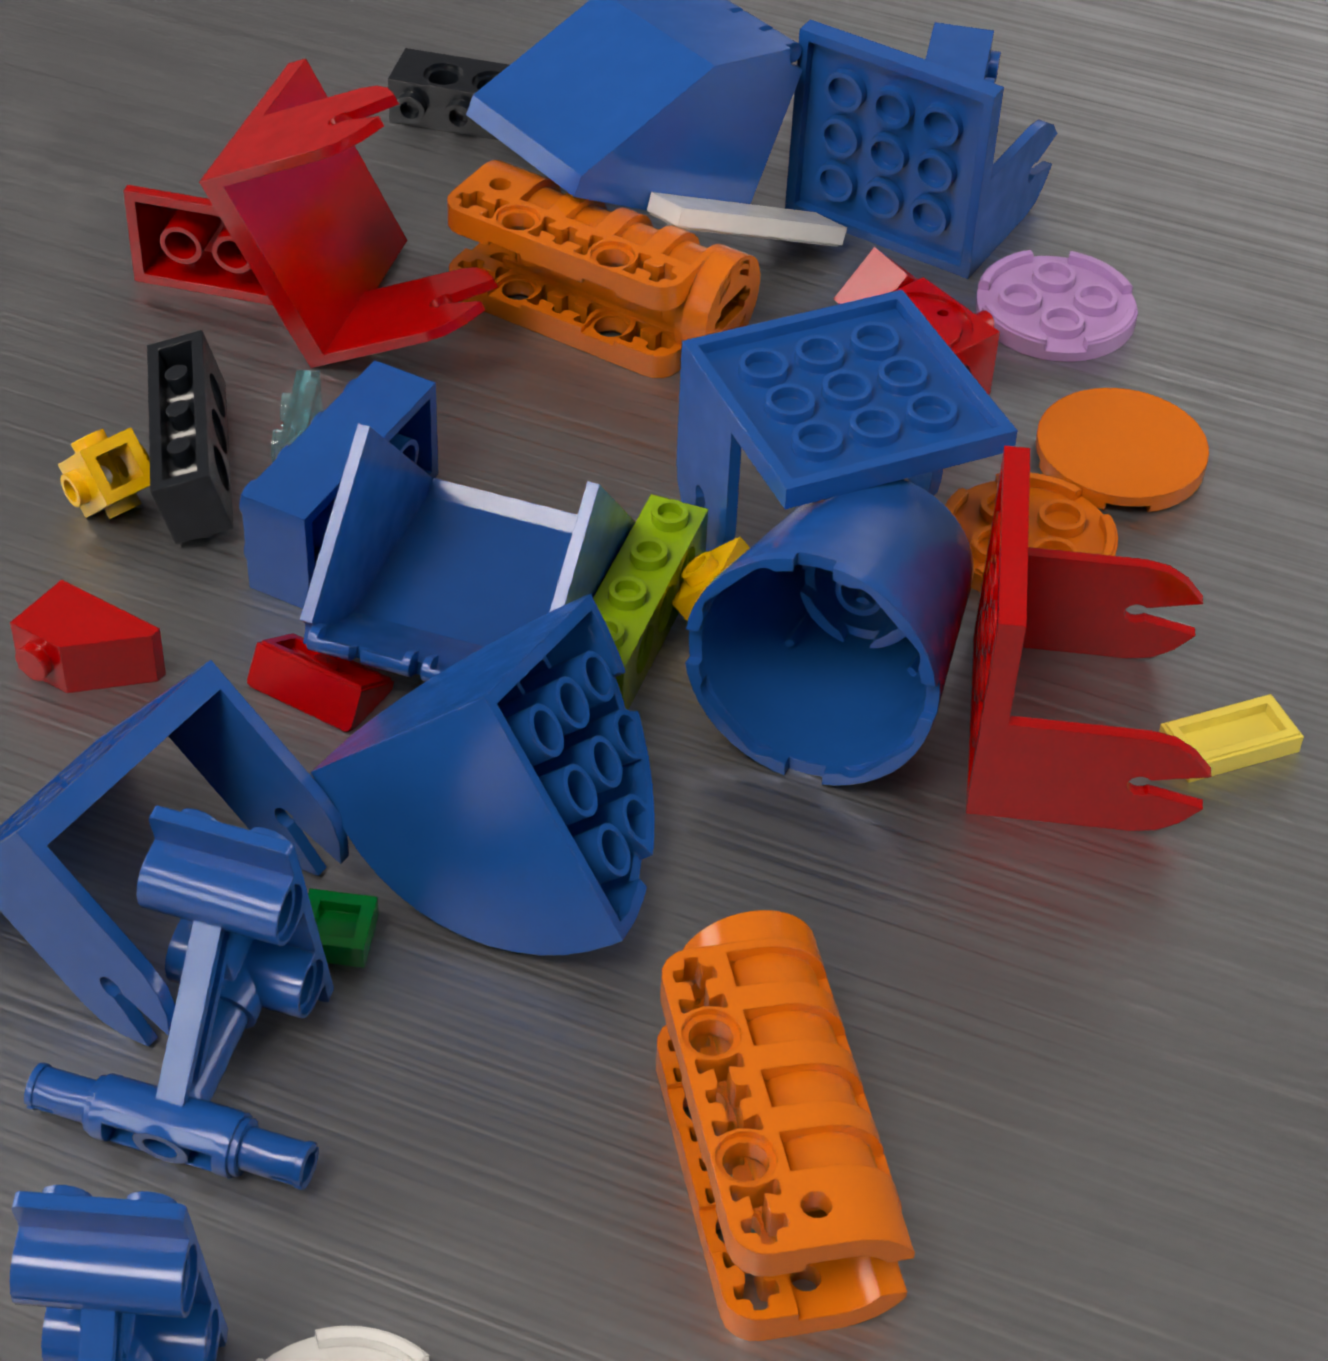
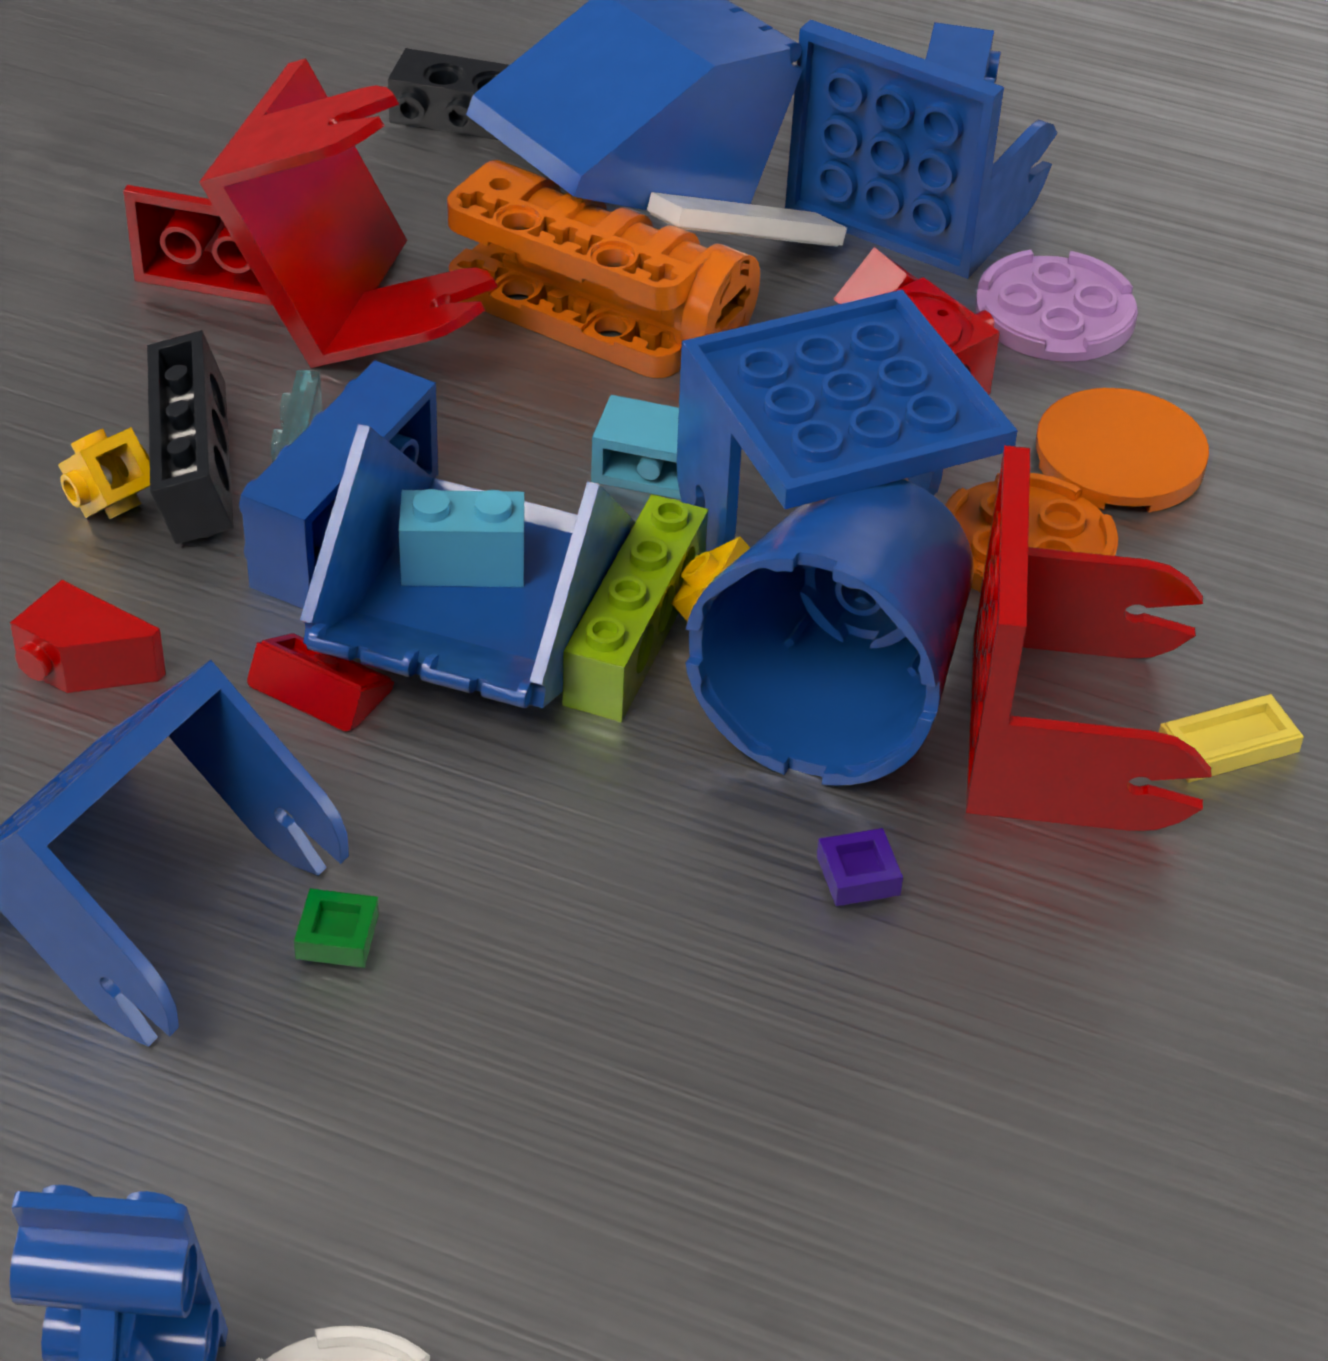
blue plate [24,806,334,1190] -> none
blue brick [310,593,655,955] -> none
orange piece [656,910,915,1341] -> none
none -> medium azure brick [399,489,525,587]
none -> medium azure brick [591,395,681,500]
none -> dark purple plate [817,828,903,906]

